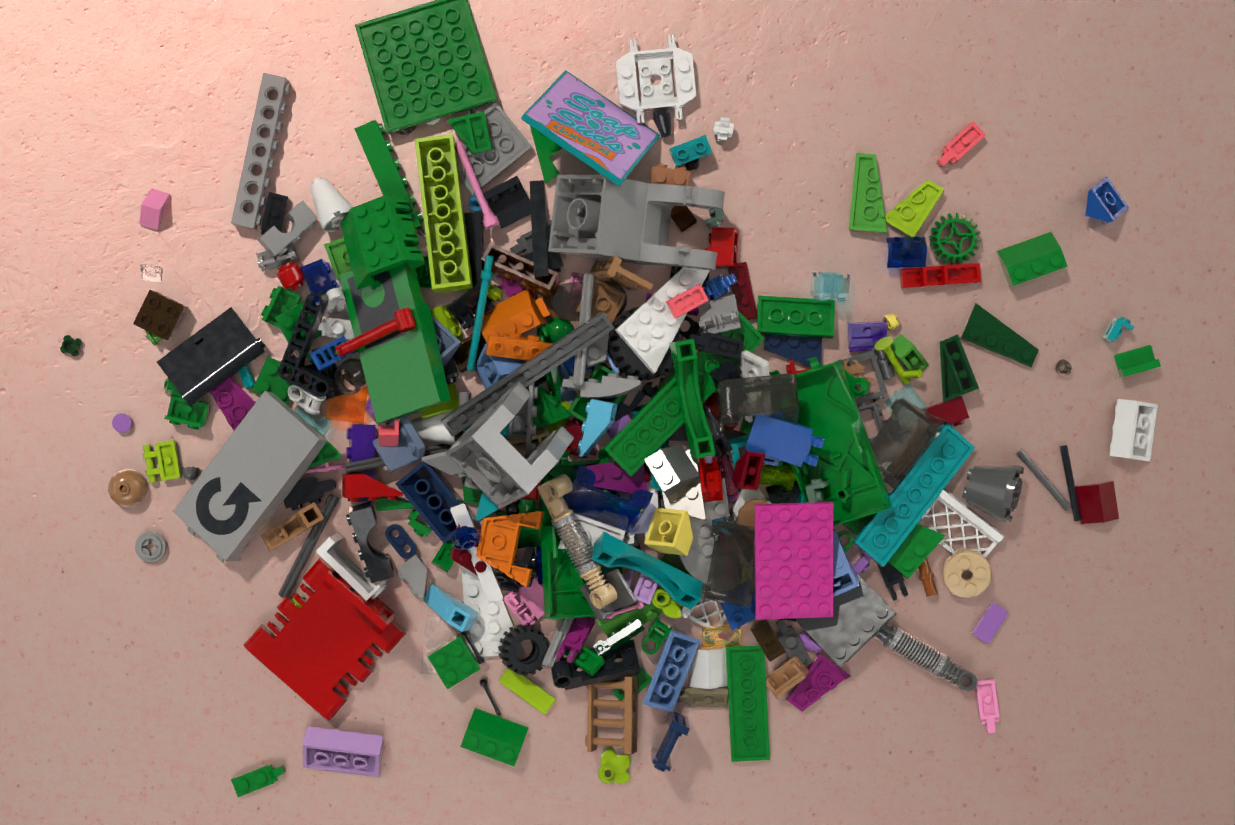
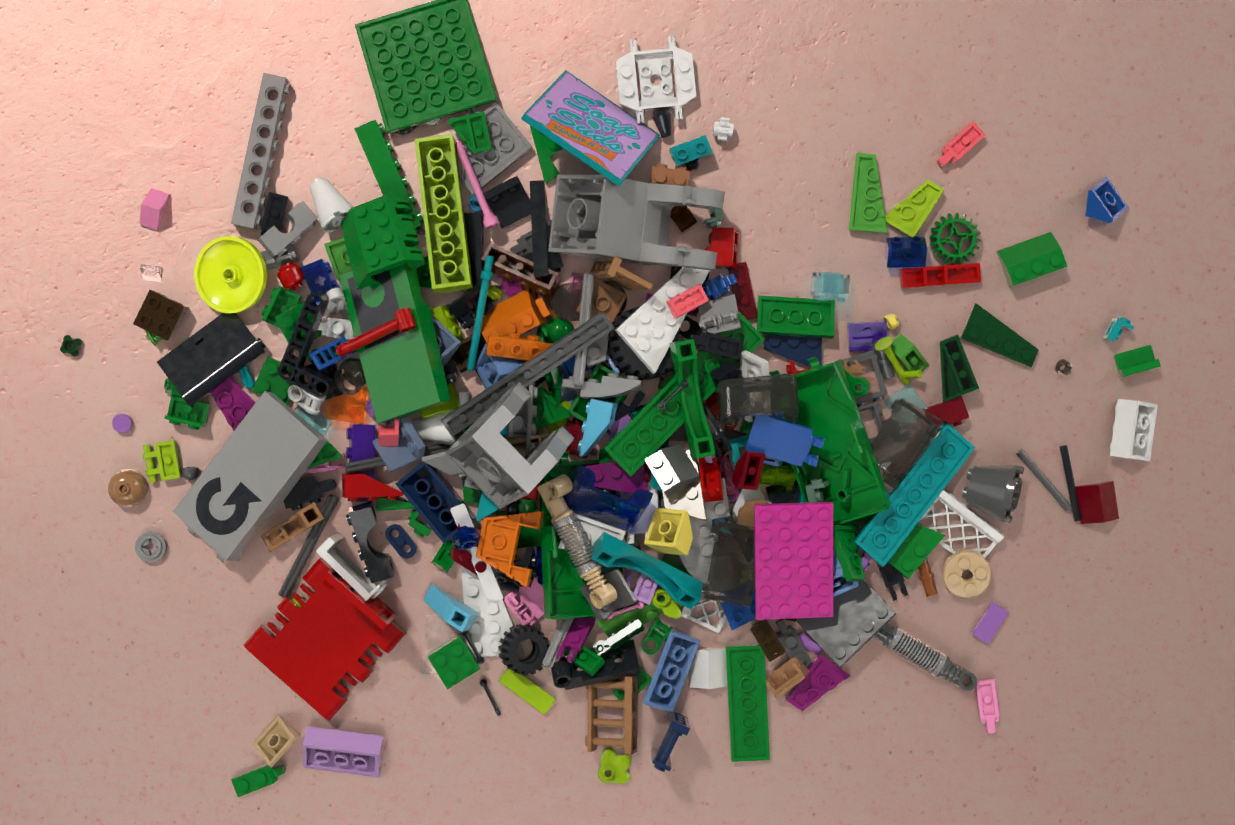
light grey slope [397,554,429,599] -> none
green slope [460,708,529,767] -> none
dark grey hinge [641,382,658,398] -> none
dark tan hinge [676,688,728,707] -> none
clear yellow tile [702,626,741,648] -> none
none -> neon yellow dish [194,236,267,313]
none -> tan slope [253,716,301,768]
none -> black hinge [658,380,689,410]
none -> green wing [833,525,864,582]

